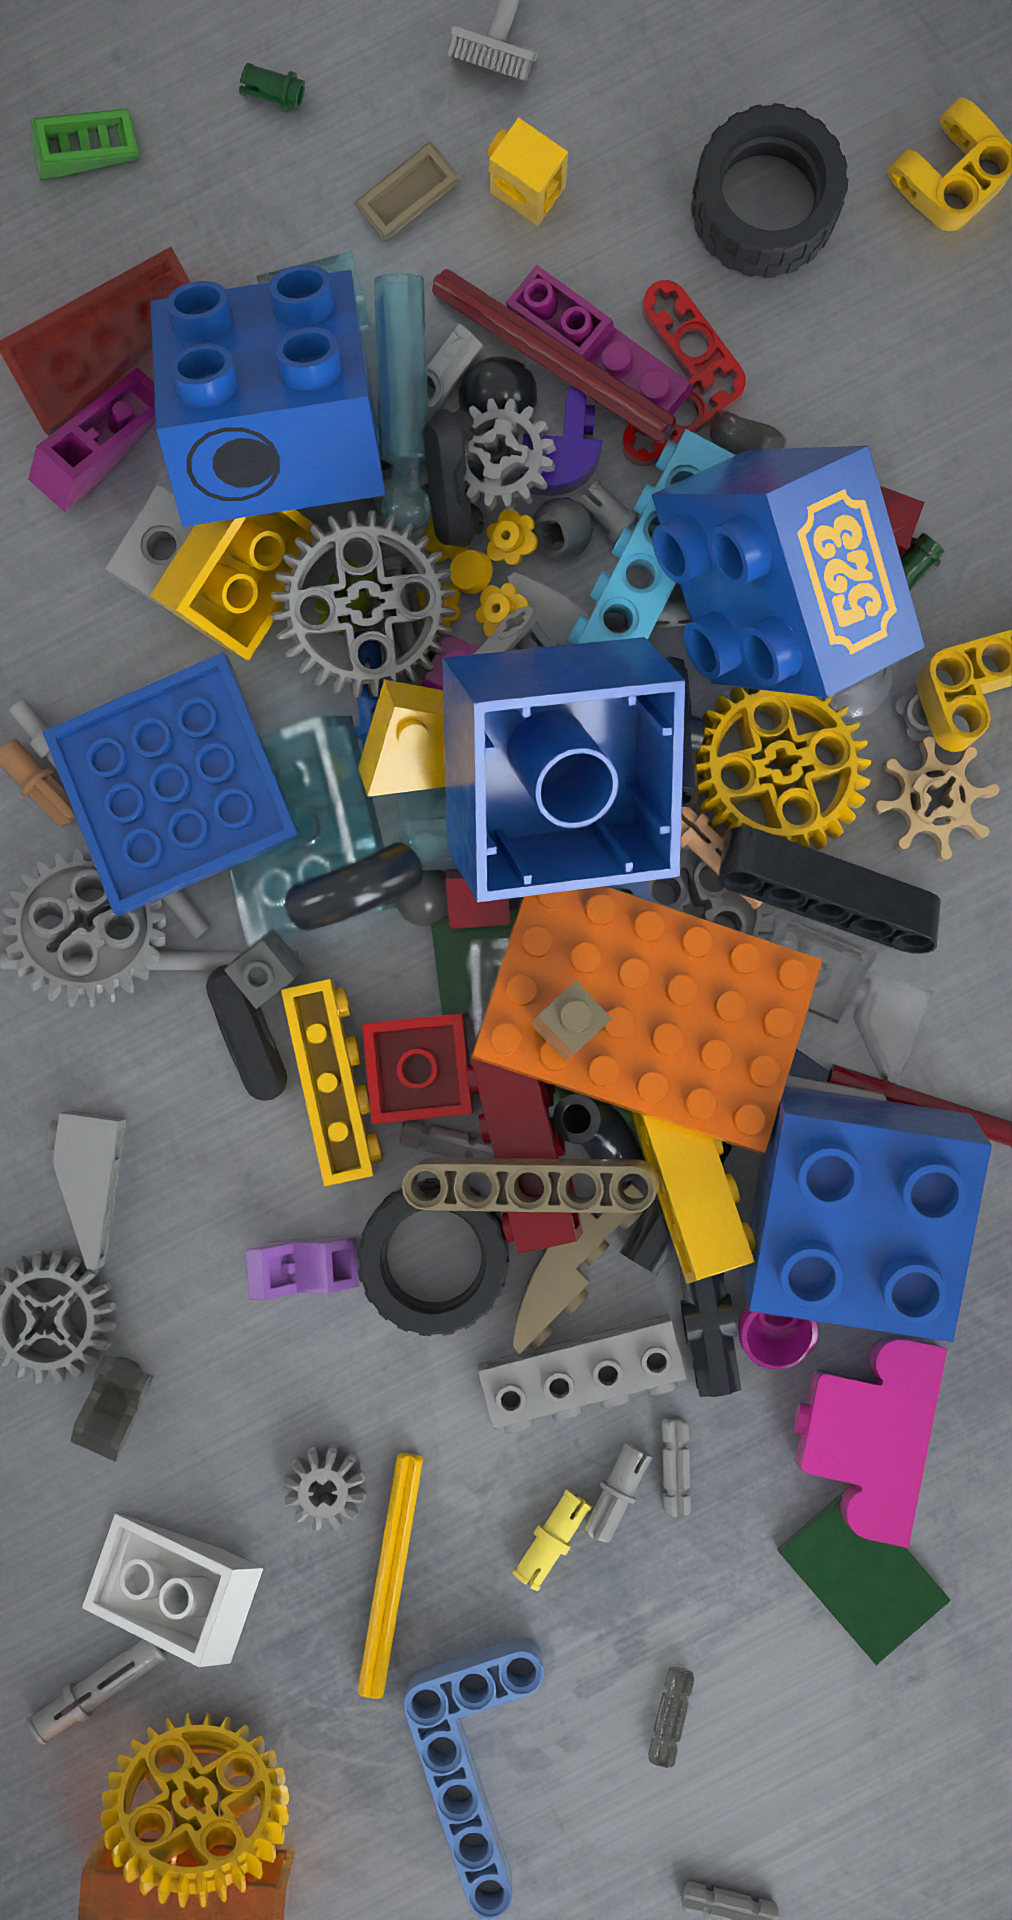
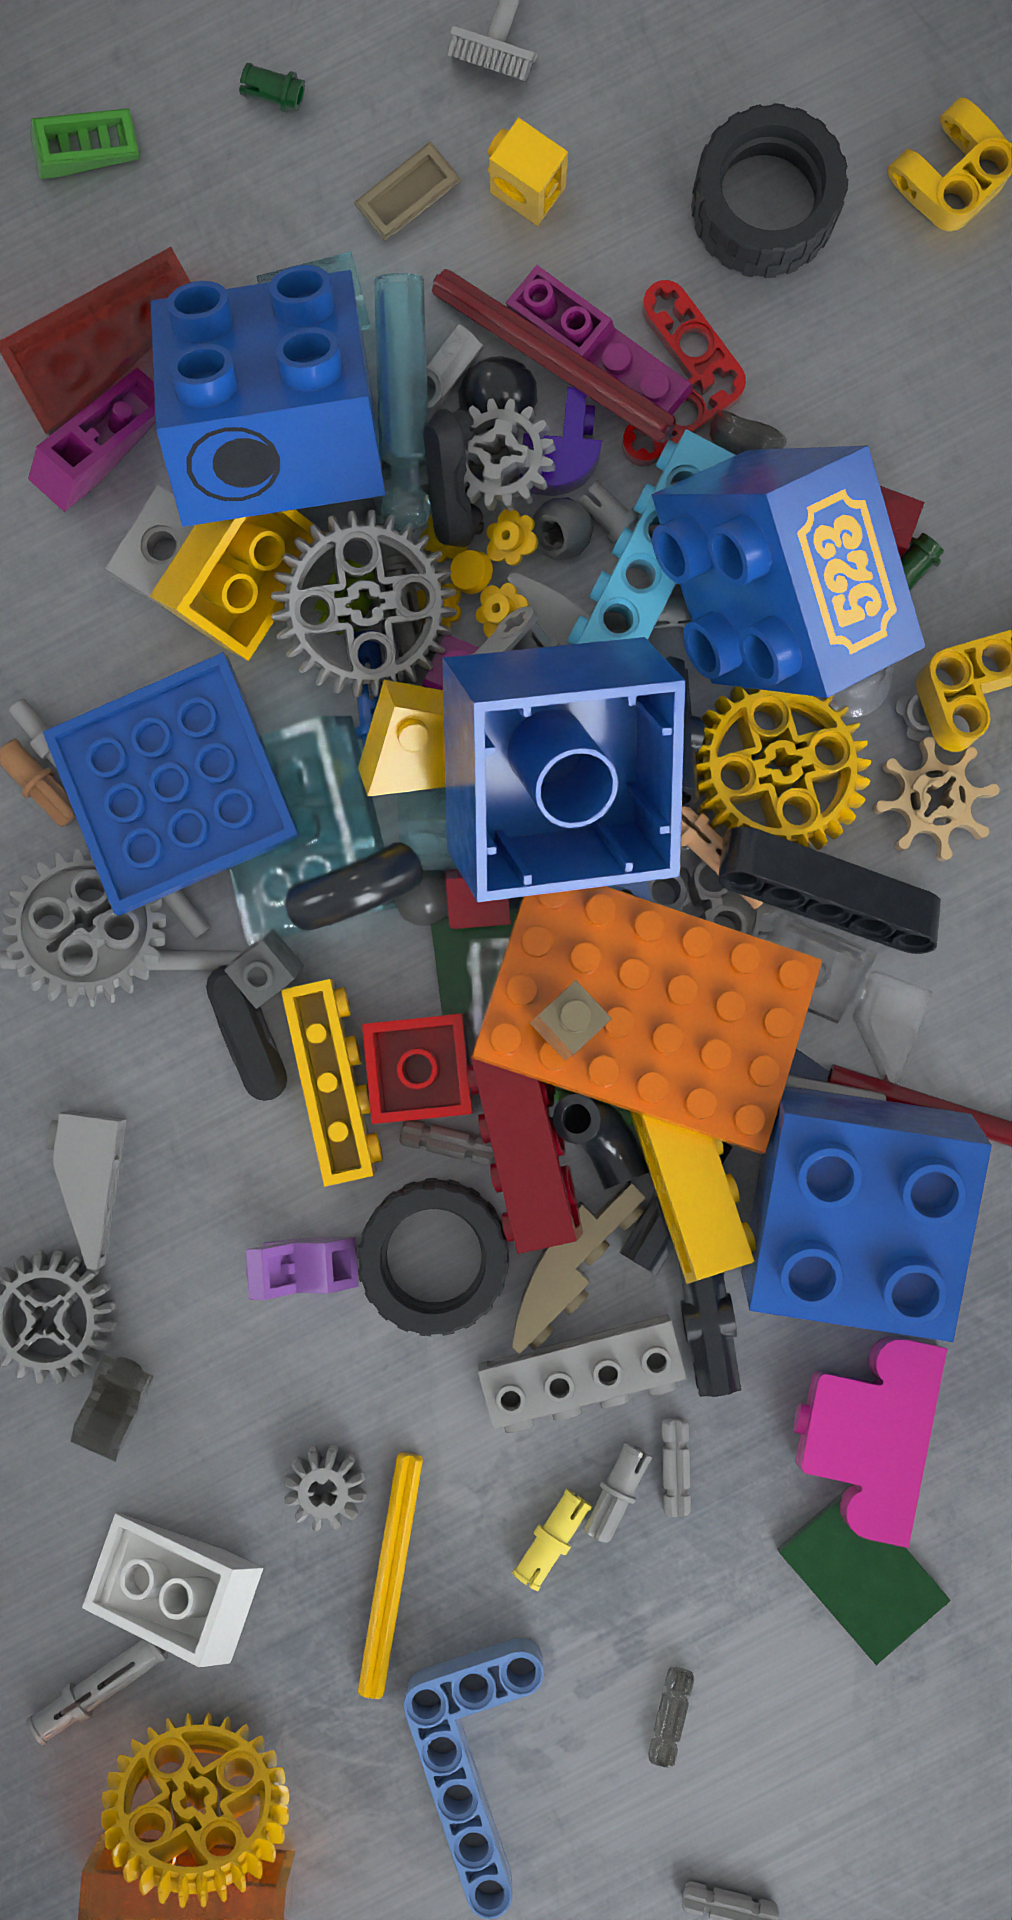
dark tan beam [402,1157,659,1213] -> none
magenta piece [738,1305,818,1369] -> none

